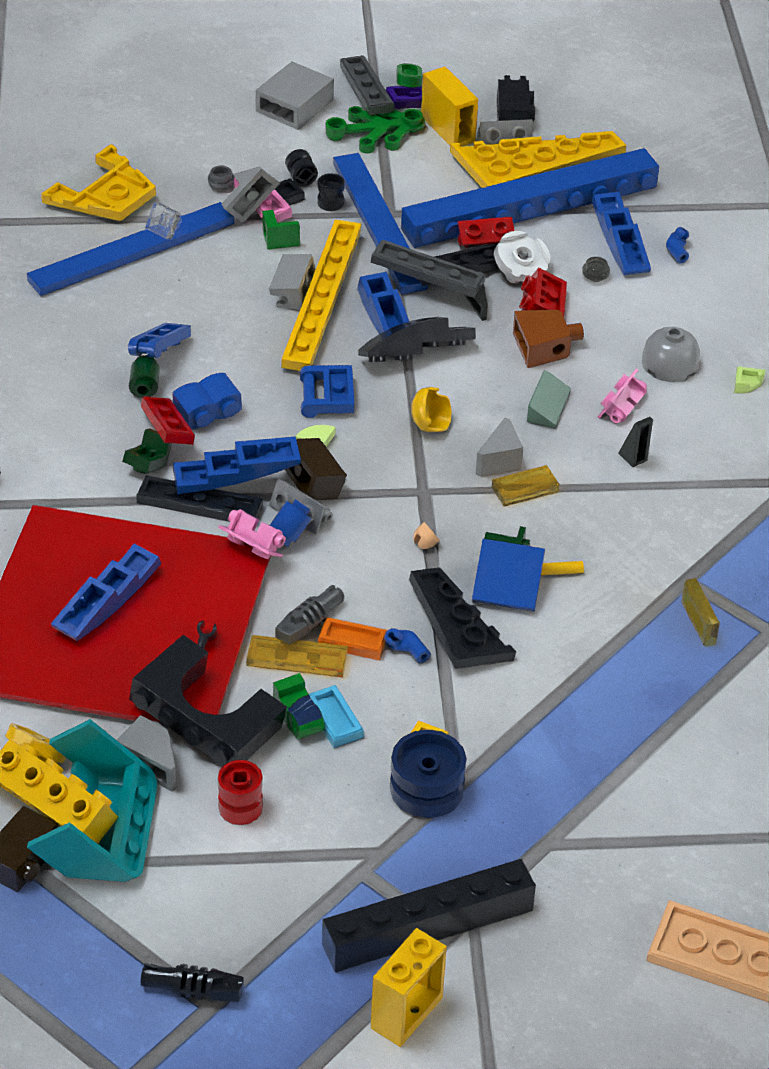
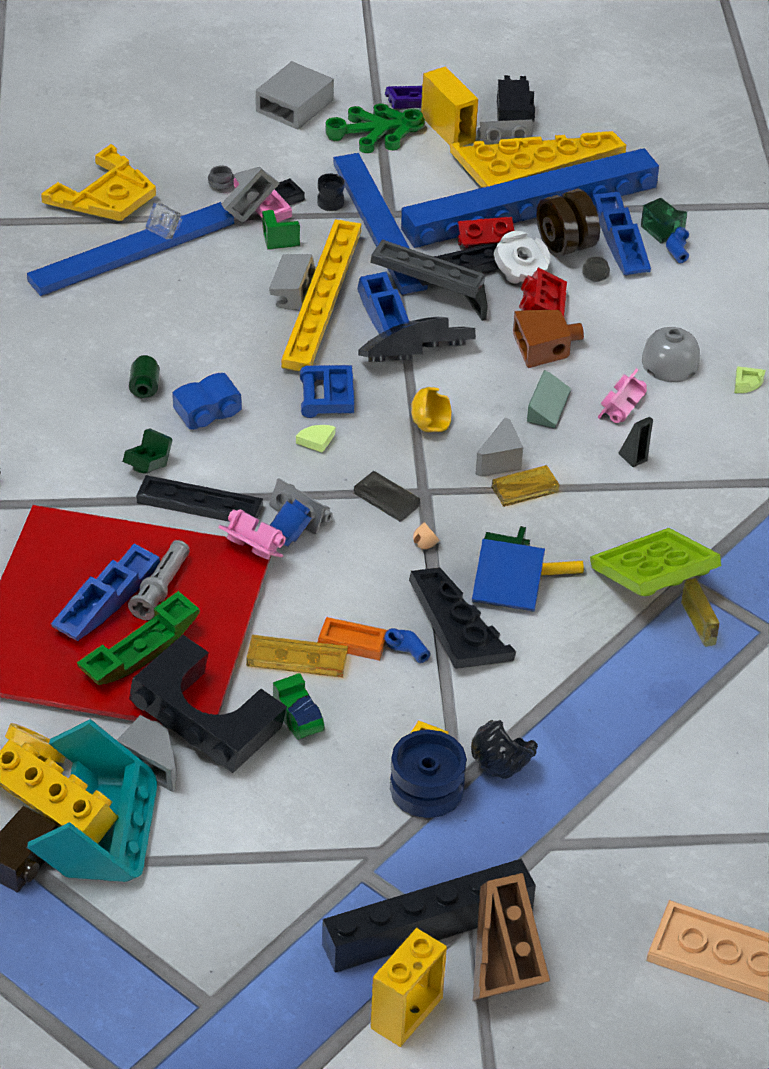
blue plate [128,323,191,358] -> none
red tile [141,396,195,445] -> none
black hinge [141,963,244,1002] -> none
blue slope [173,436,301,494] -> none
black hand [197,620,218,649] -> none
red wheel [218,760,263,825] -> none
dark grey hinge [275,585,345,645] -> none
black wheel [285,149,318,186] -> none
dark brown brick [285,438,347,501] -> none
medium azure tile [309,685,364,749] -> none
dark grey tile [340,55,394,115] -> none
green tile [396,63,423,87] -> none
none -> green slope [77,591,200,685]
none -> light grey pin [128,540,190,620]
none -> clear smoke tile [354,471,420,522]
none -> black hair [471,720,538,779]
none -> medium nougat wedge [472,873,550,1001]
none -> dark brown wheel [536,189,600,257]
none -> lime plate [590,528,722,596]
none -> clear green window [641,198,688,244]

